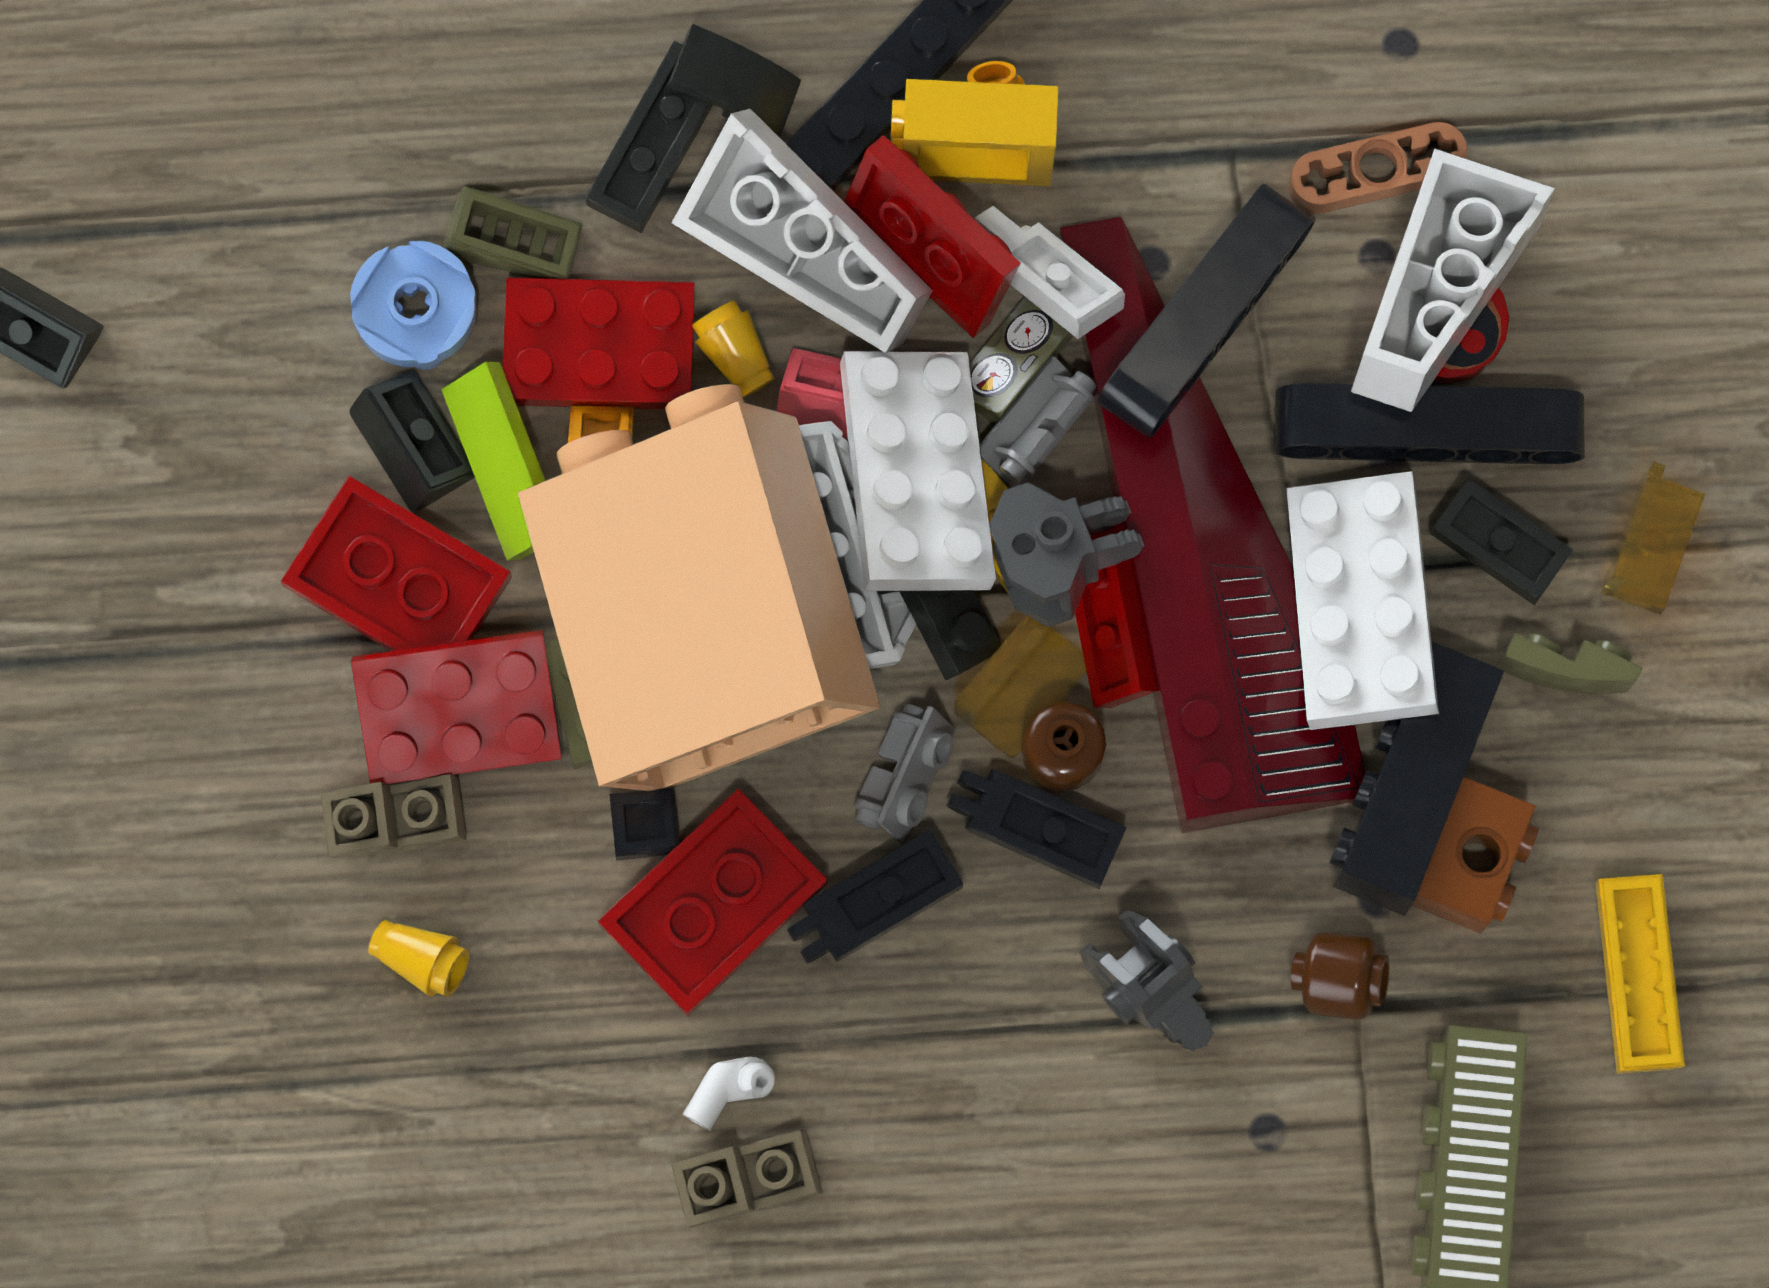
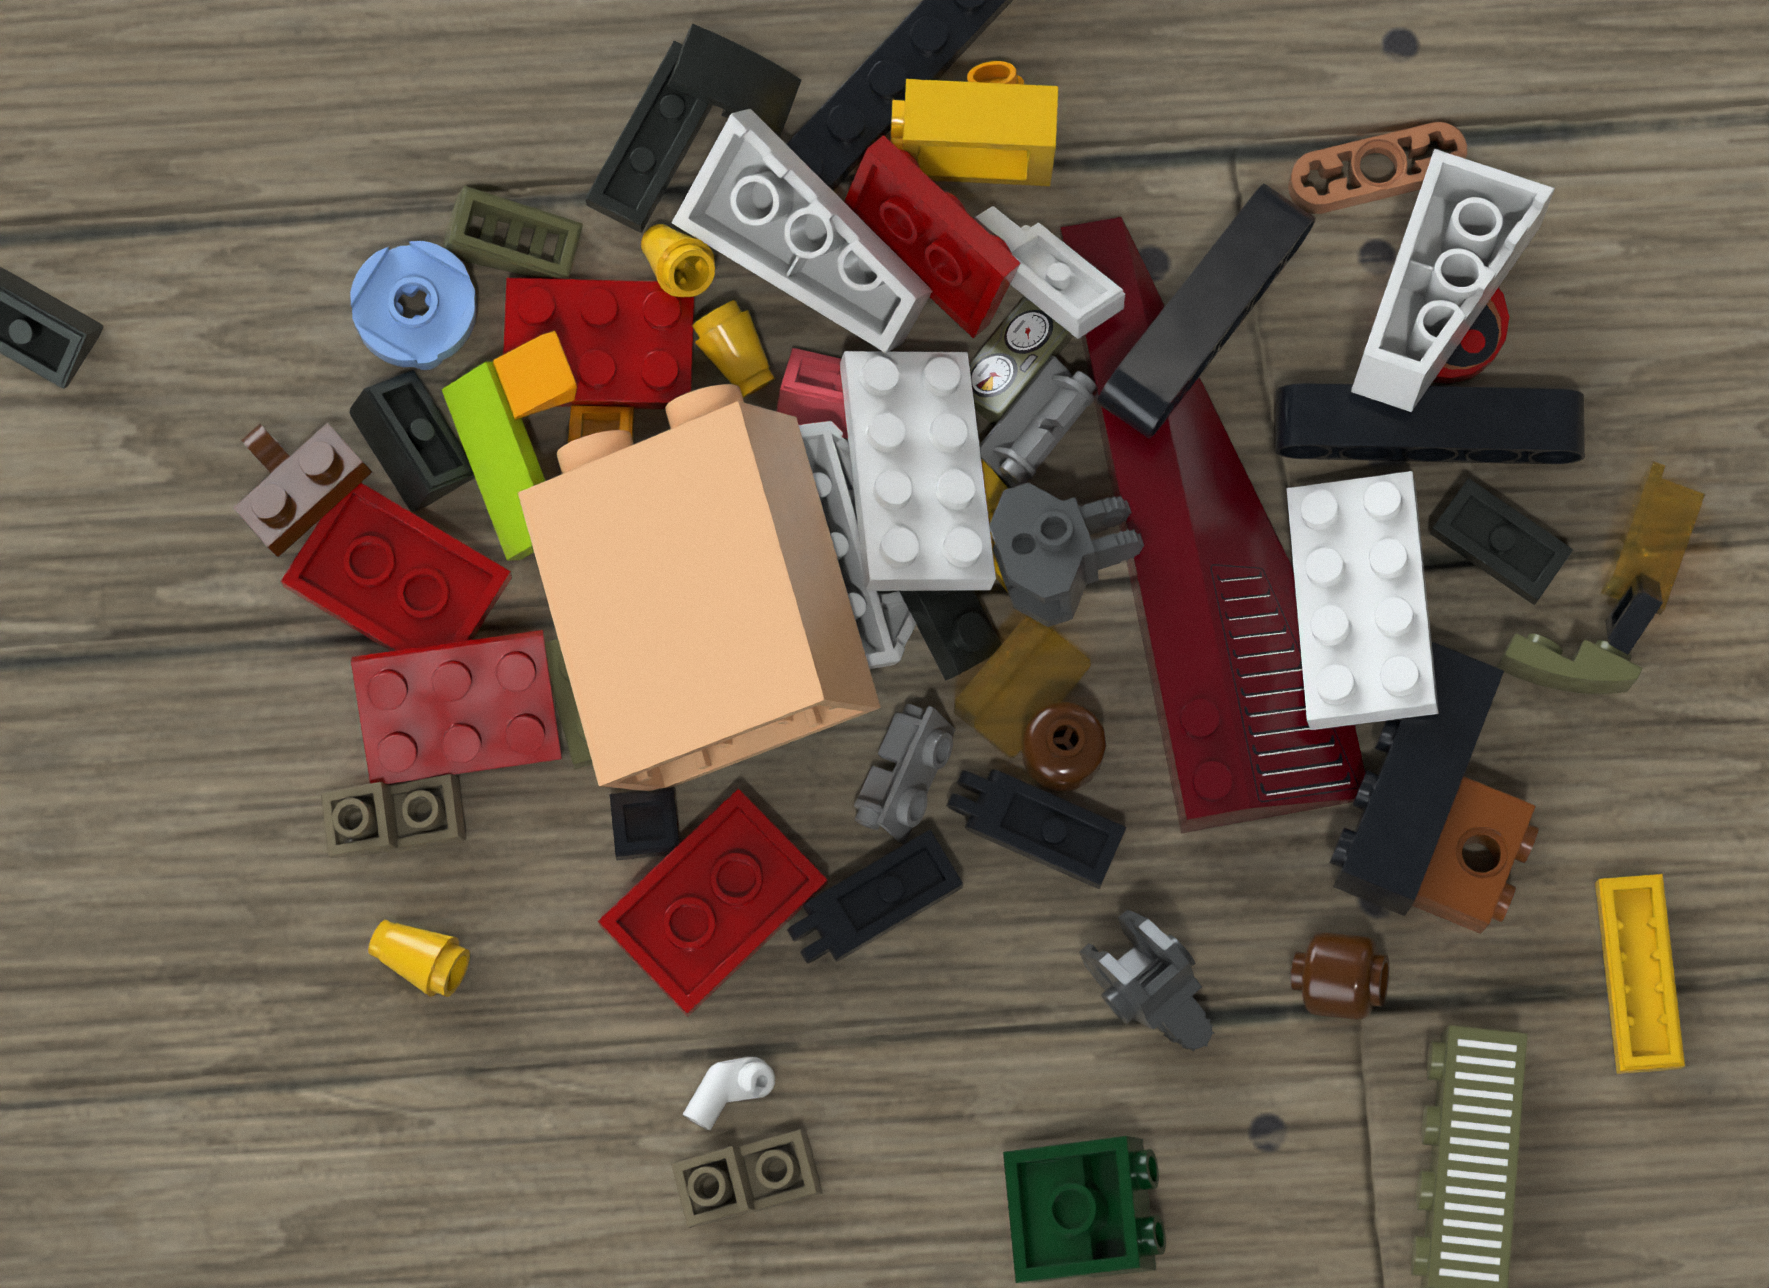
red plate [1075,522,1157,708] -> none
none -> plate [233,422,372,557]
none -> light orange slope [493,331,577,420]
none -> yellow cone [641,224,715,297]
none -> dark green plate [1003,1136,1166,1284]
none -> black tile [1605,573,1663,655]

